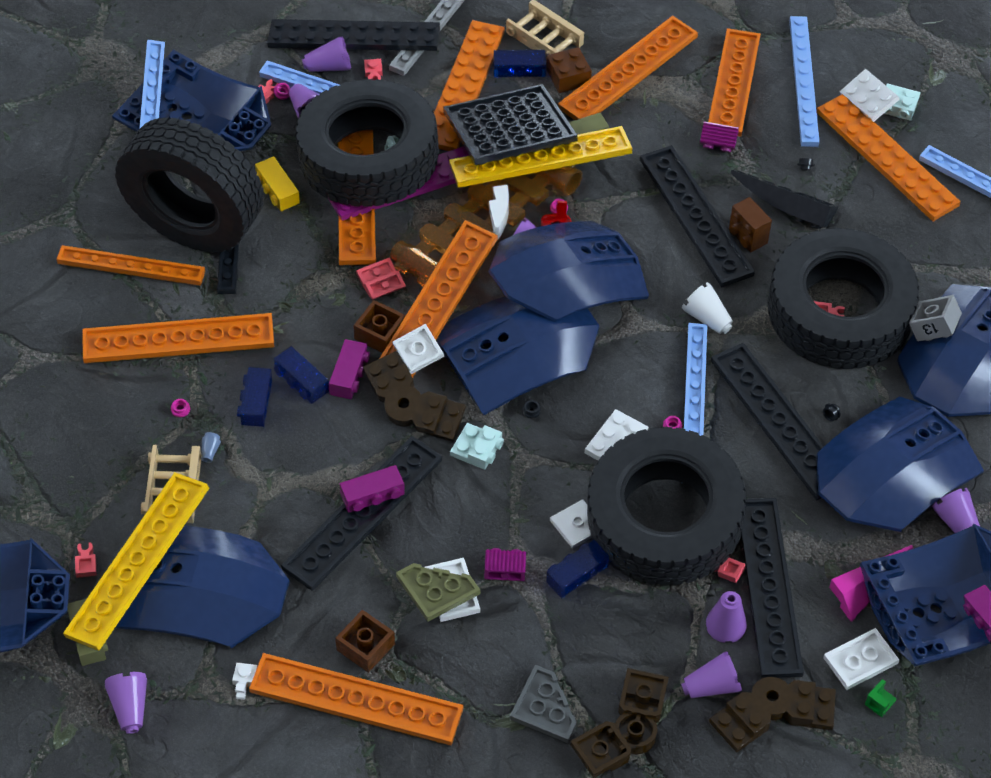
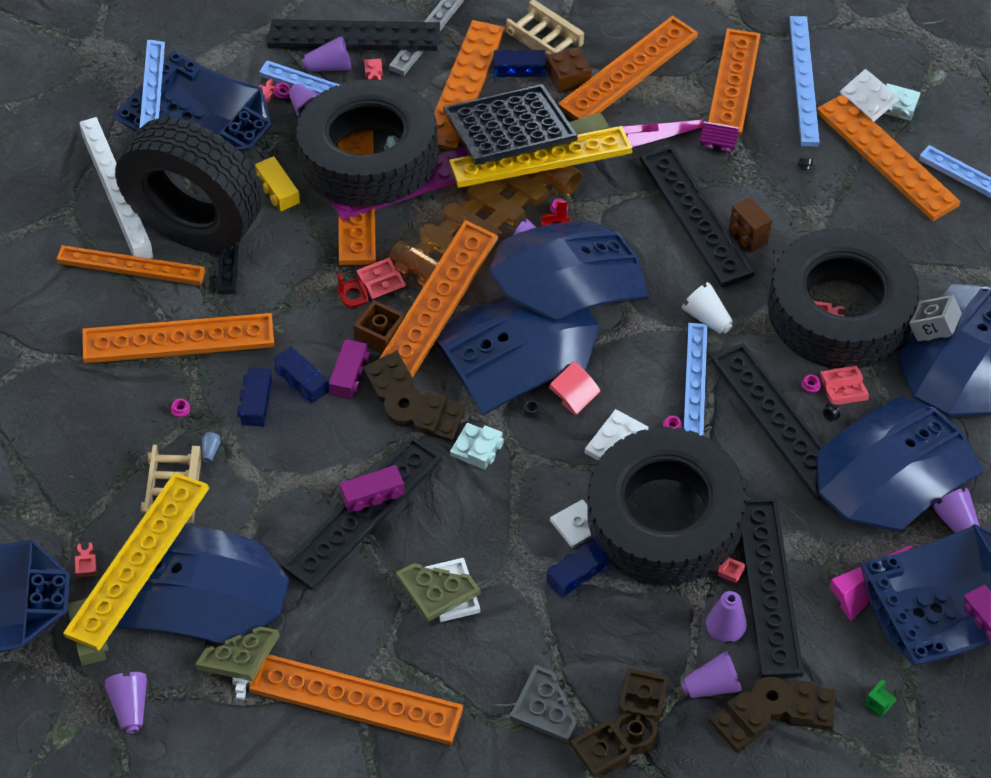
reddish brown brick [336,610,395,673] -> none
white plate [392,324,444,374] -> none
magenta brick [484,548,526,581] -> none
white slope [489,185,509,239] -> none
black wedge [730,170,839,229] -> none
white plate [823,628,899,690] -> none
none -> white brick [79,117,153,259]
none -> olive plate [195,626,280,681]
none -> red piece [337,272,369,308]
none -> coral slope [549,361,600,416]
none -> wedge [611,120,704,147]
none -> dark pink plate [801,375,821,393]
none -> coral slope [820,365,869,405]

